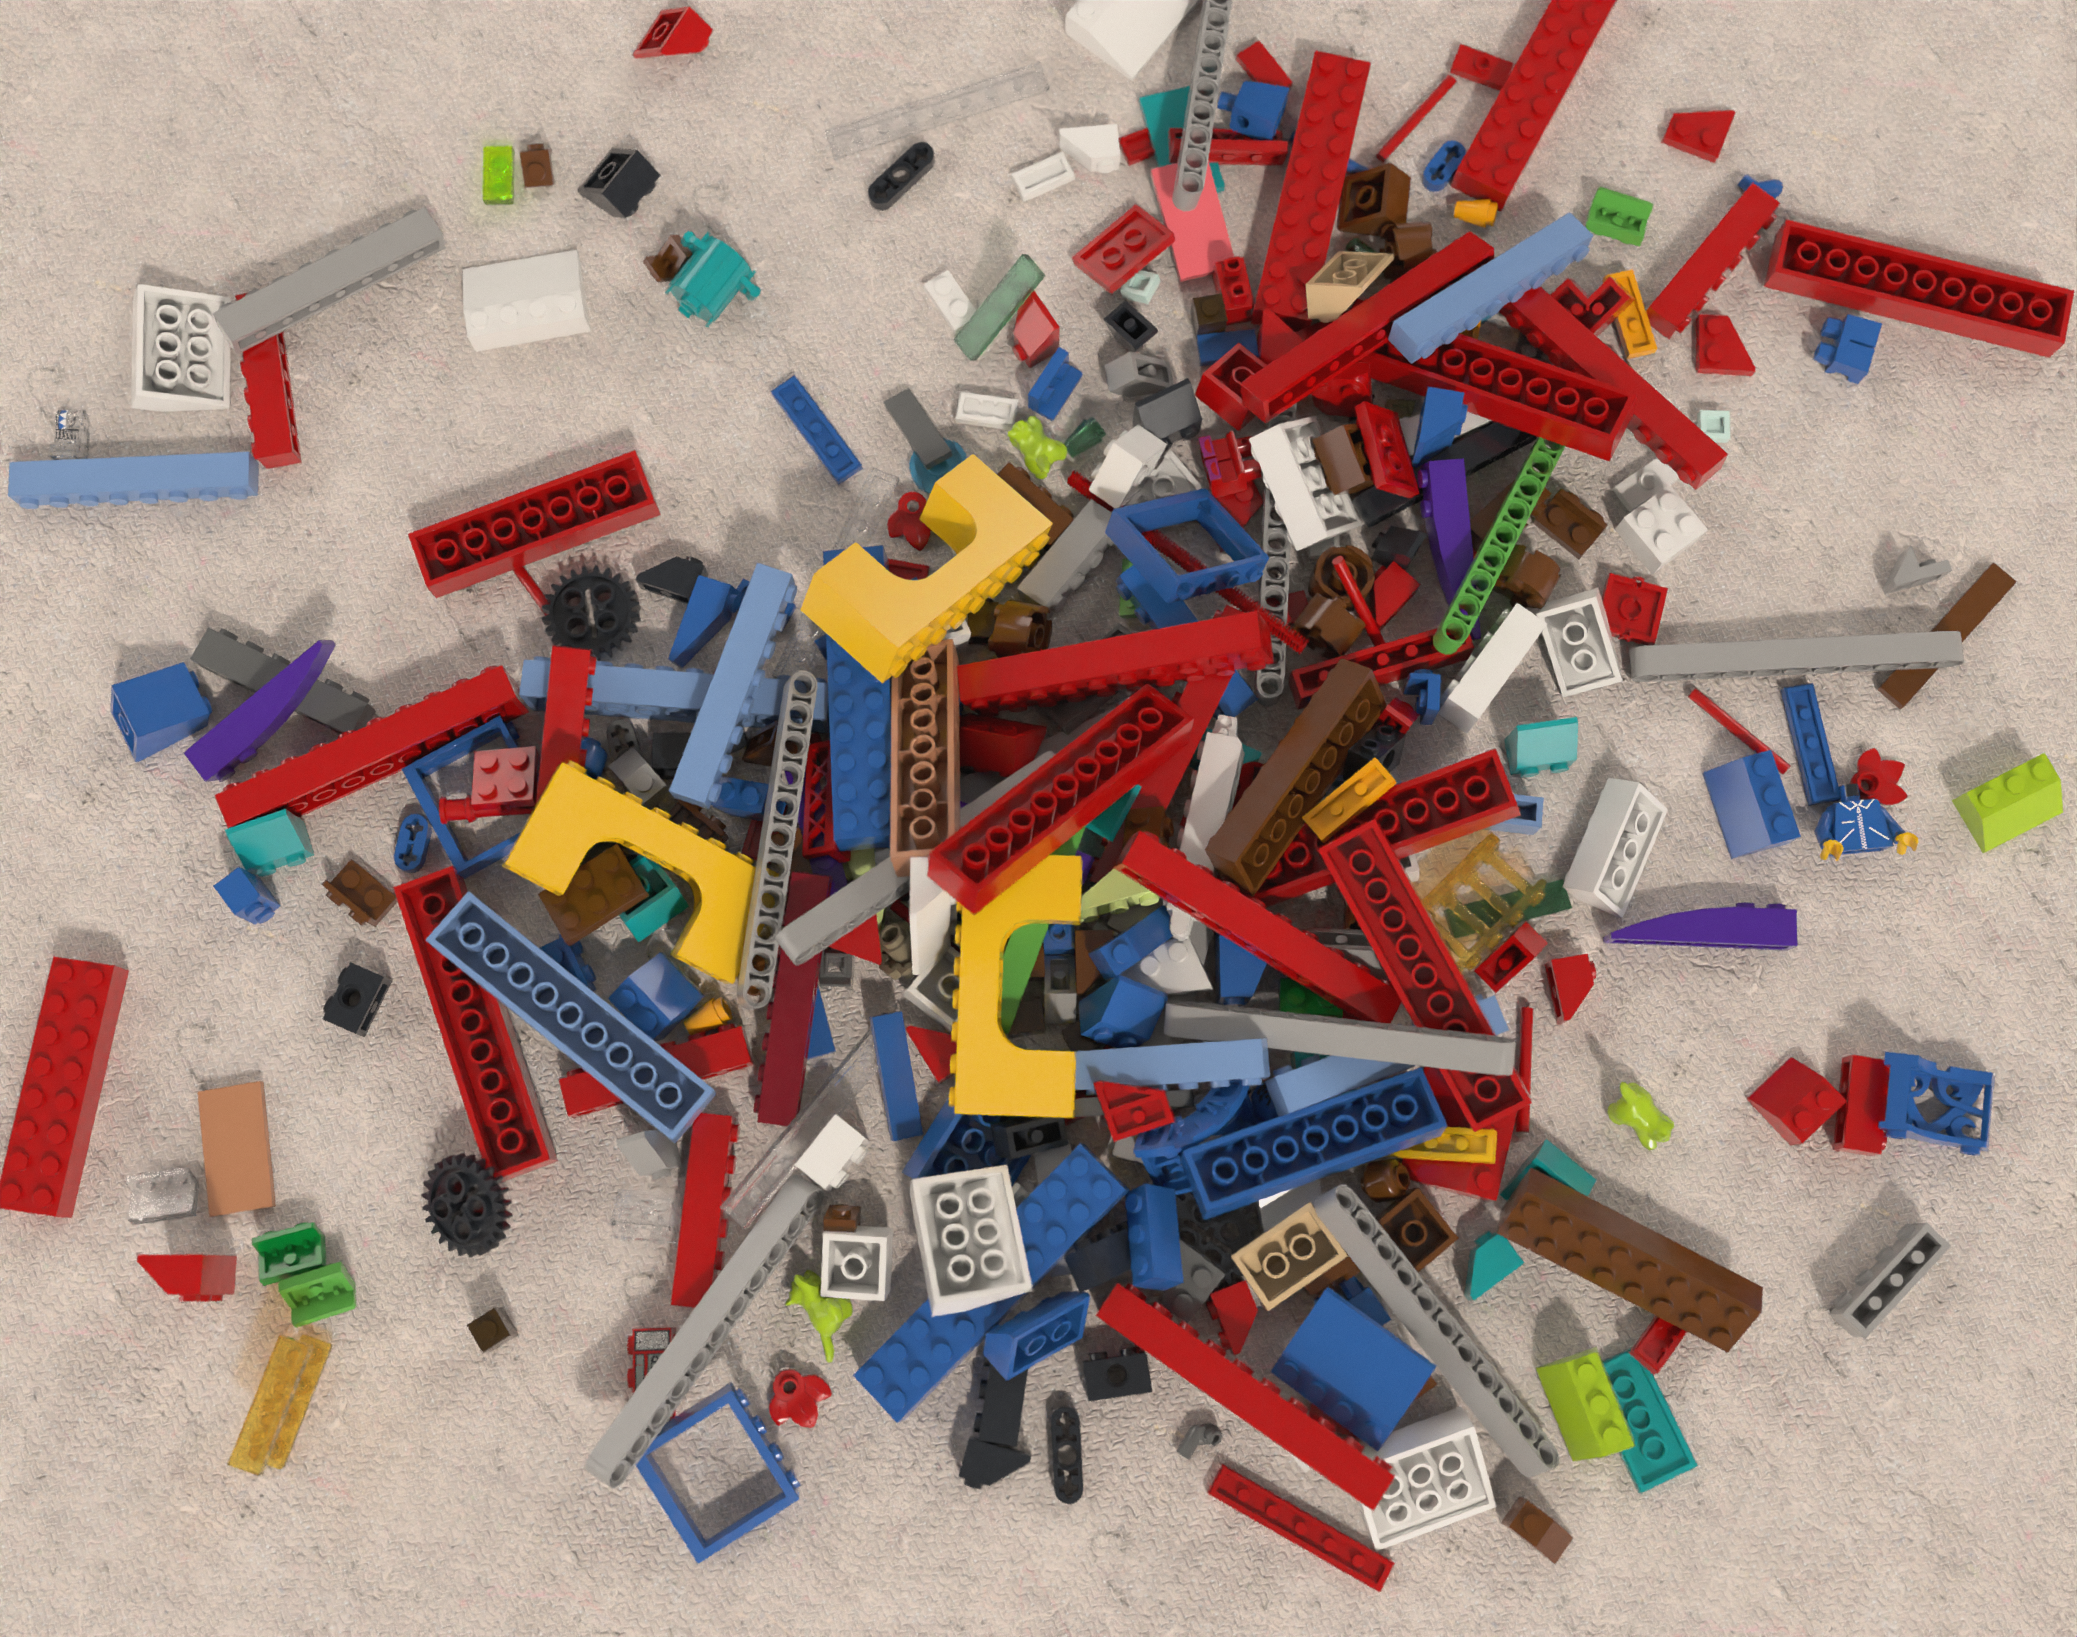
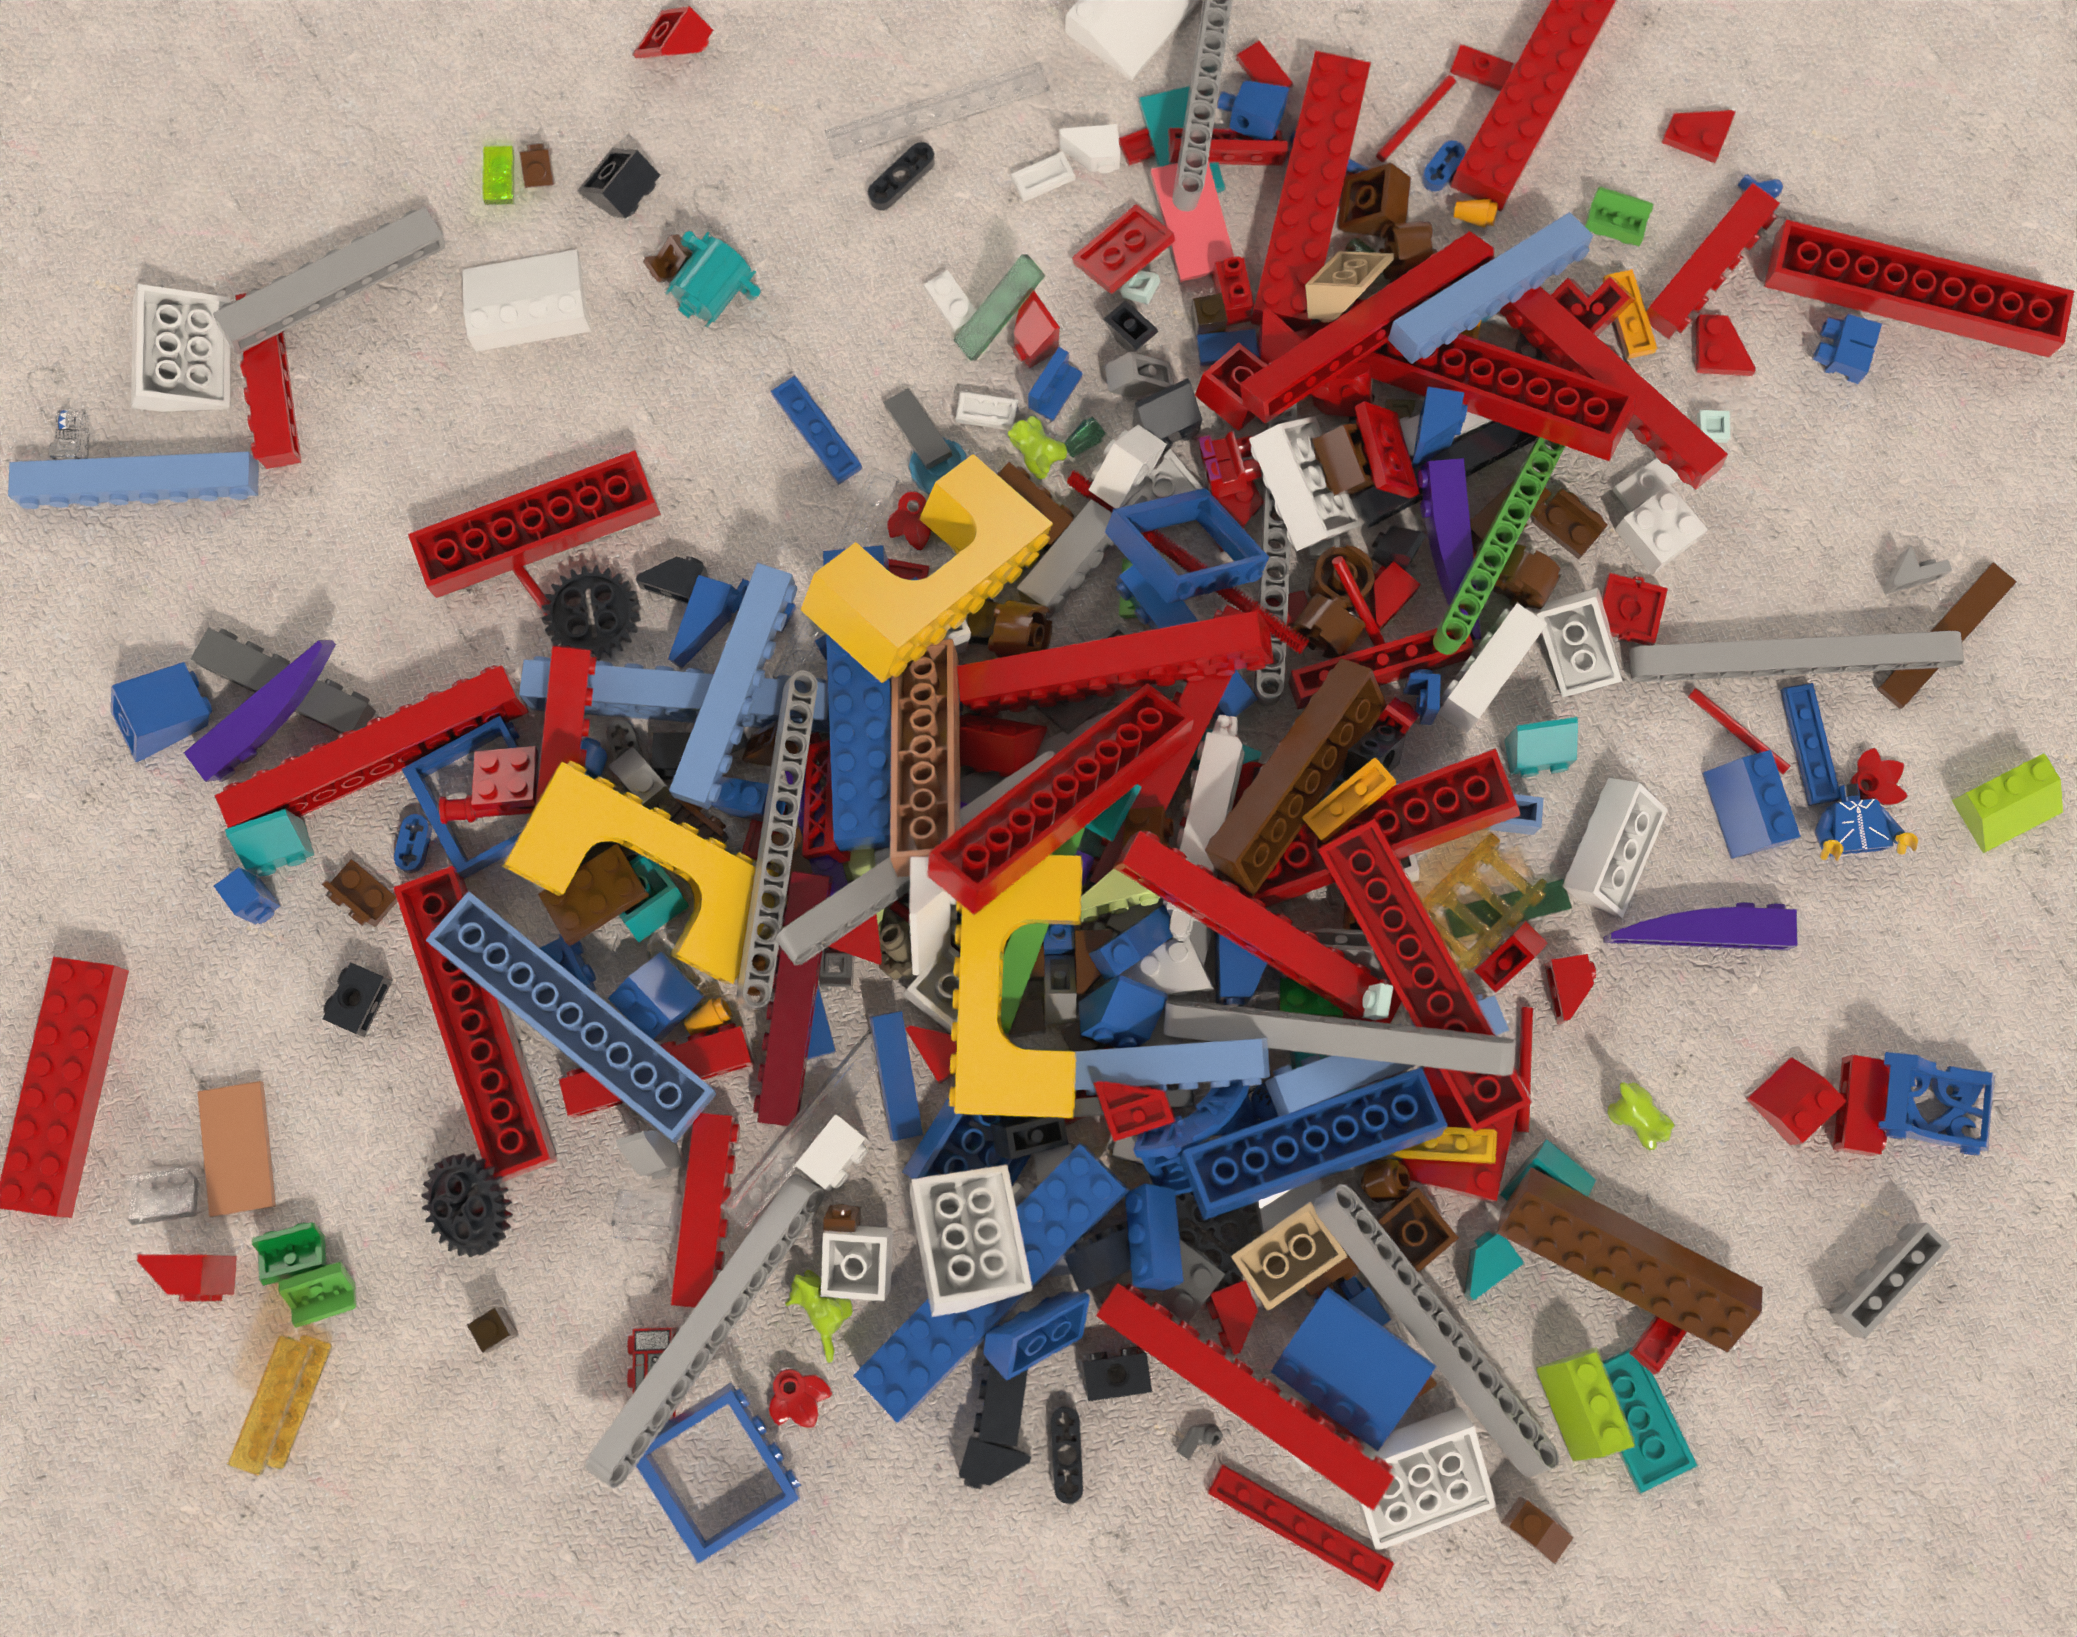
none -> light aqua plate [1362,983,1393,1020]

